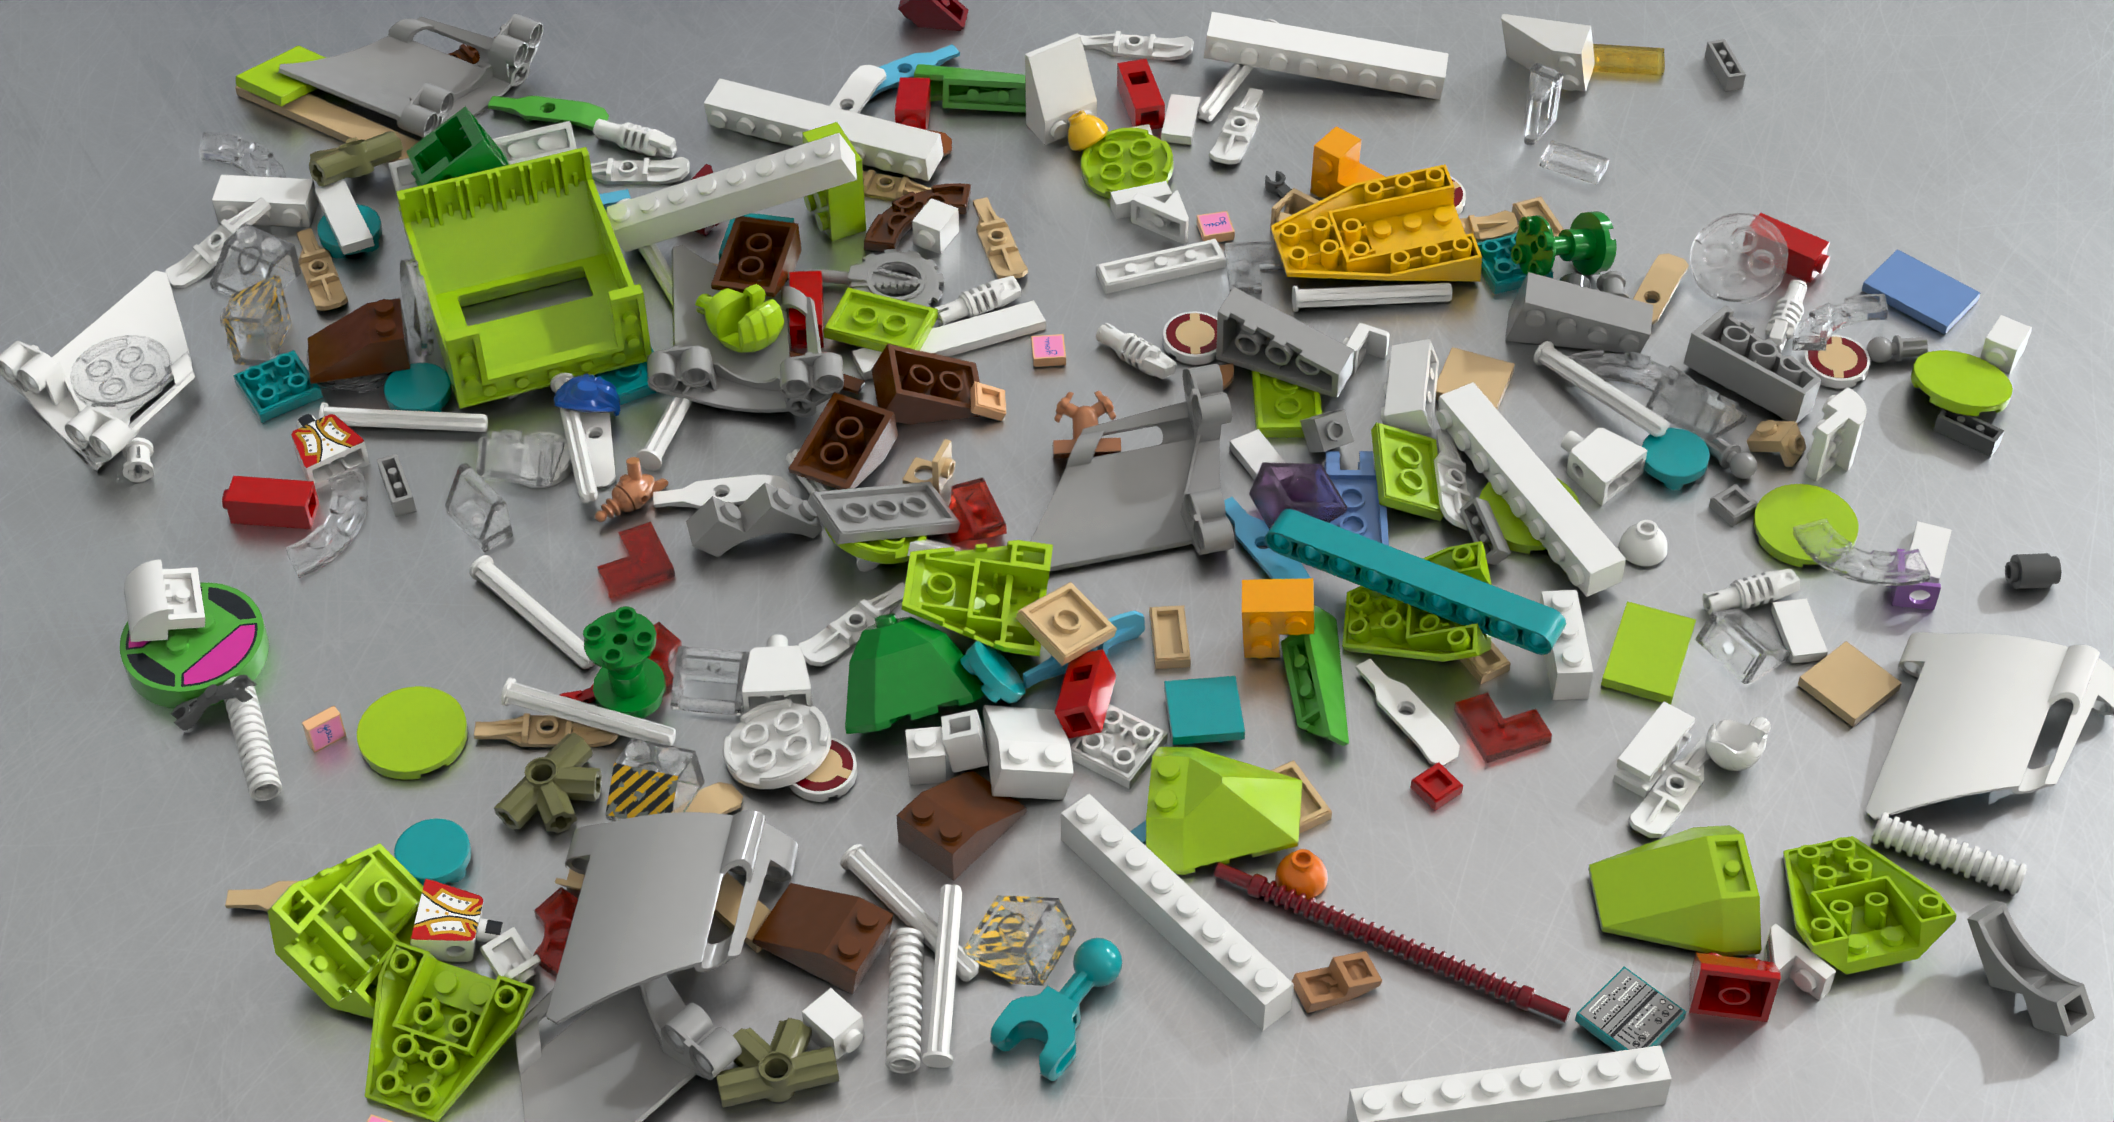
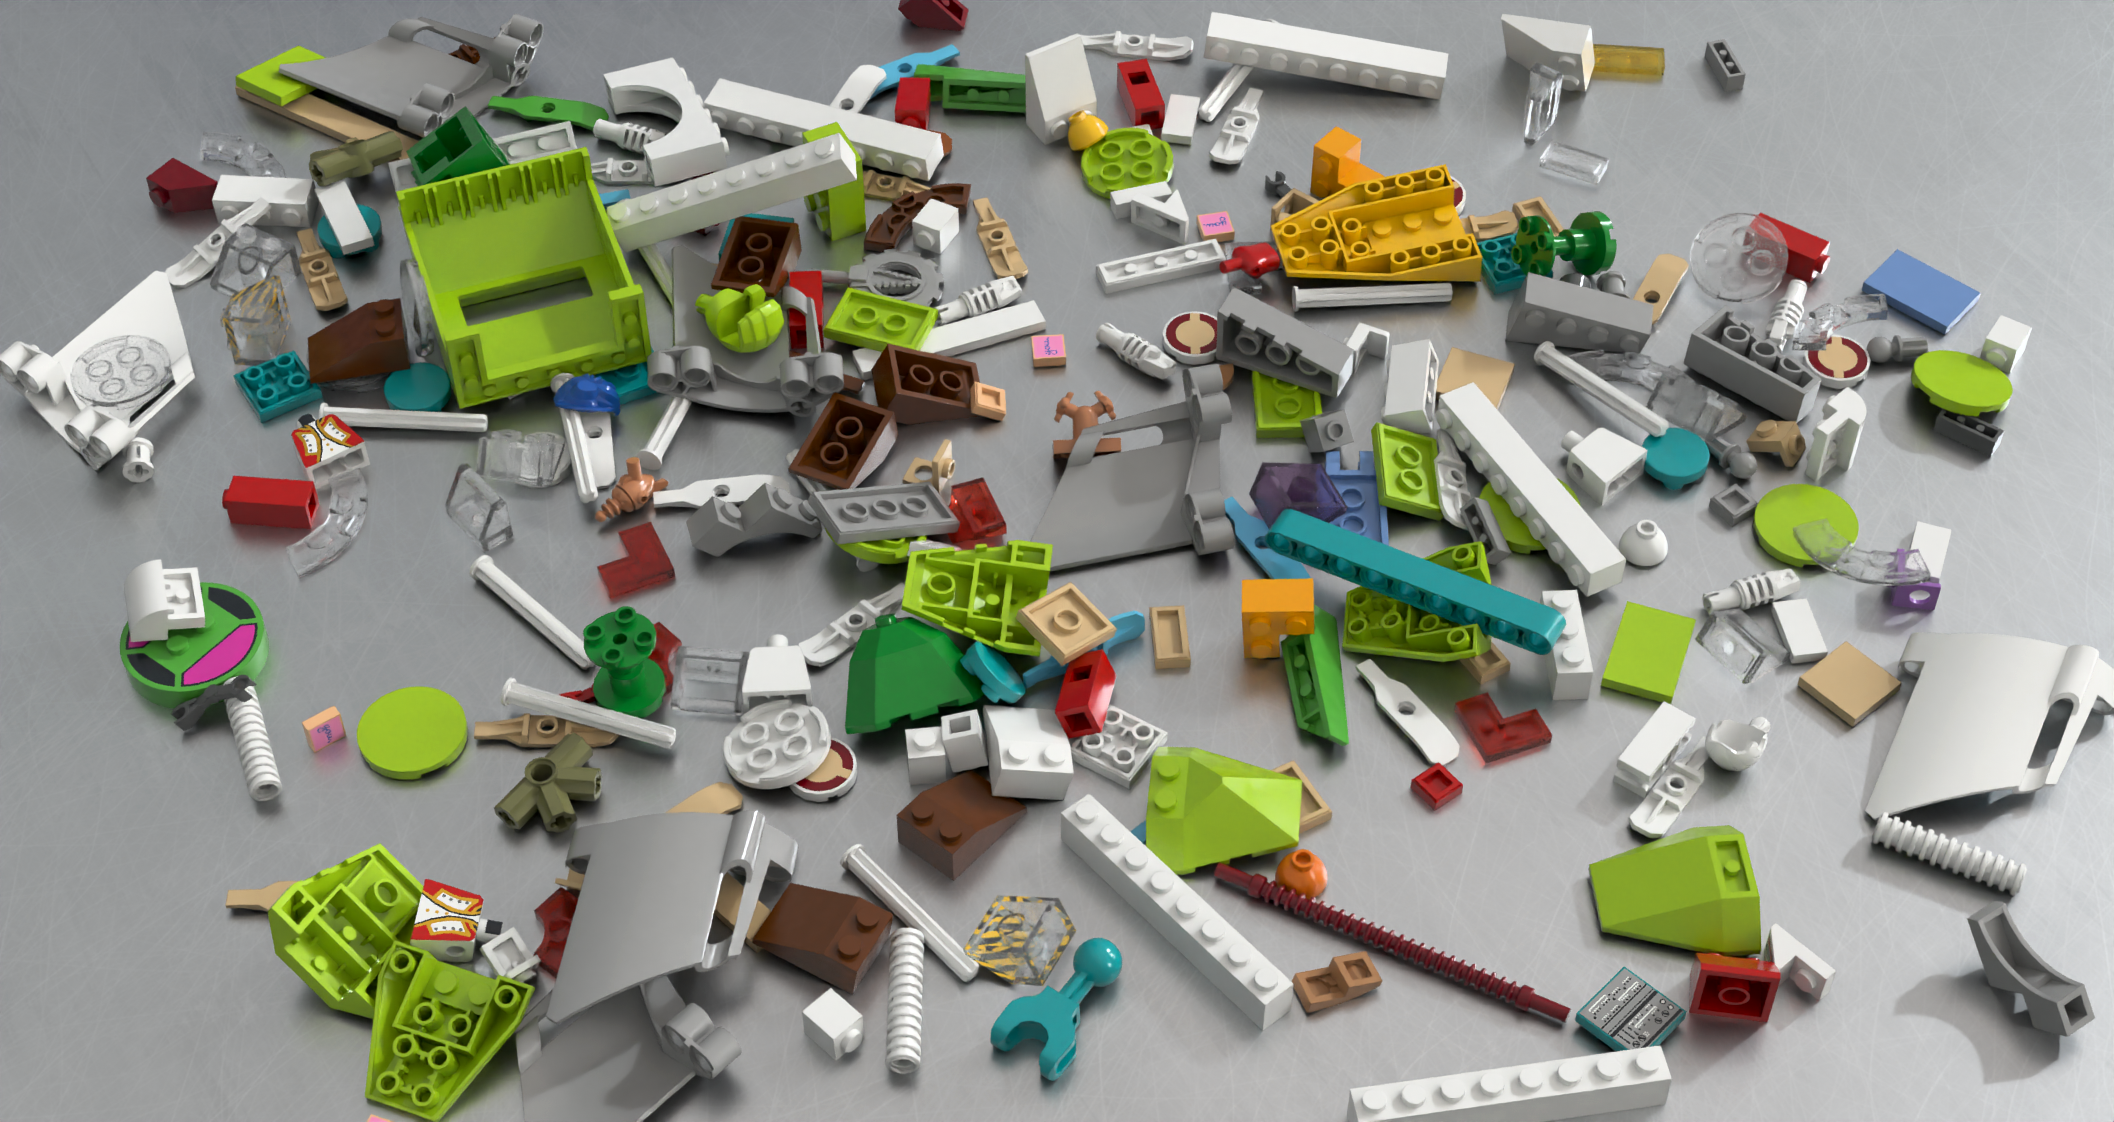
light grey piece [377,454,416,517] -> none
teal tile [394,818,471,886] -> none
slope [605,738,705,821] -> none
olive piece [716,1018,839,1108] -> none
white axle [922,884,962,1068] -> none
teal tile [1164,676,1245,745] -> none
white tile [1229,429,1293,492] -> none
lime wedge [1783,836,1957,975] -> none
dark grey brick [2005,553,2062,589] -> none
none -> dark red slope [146,158,218,213]
none -> white arch [603,57,730,187]
none -> red piece [1219,242,1280,279]

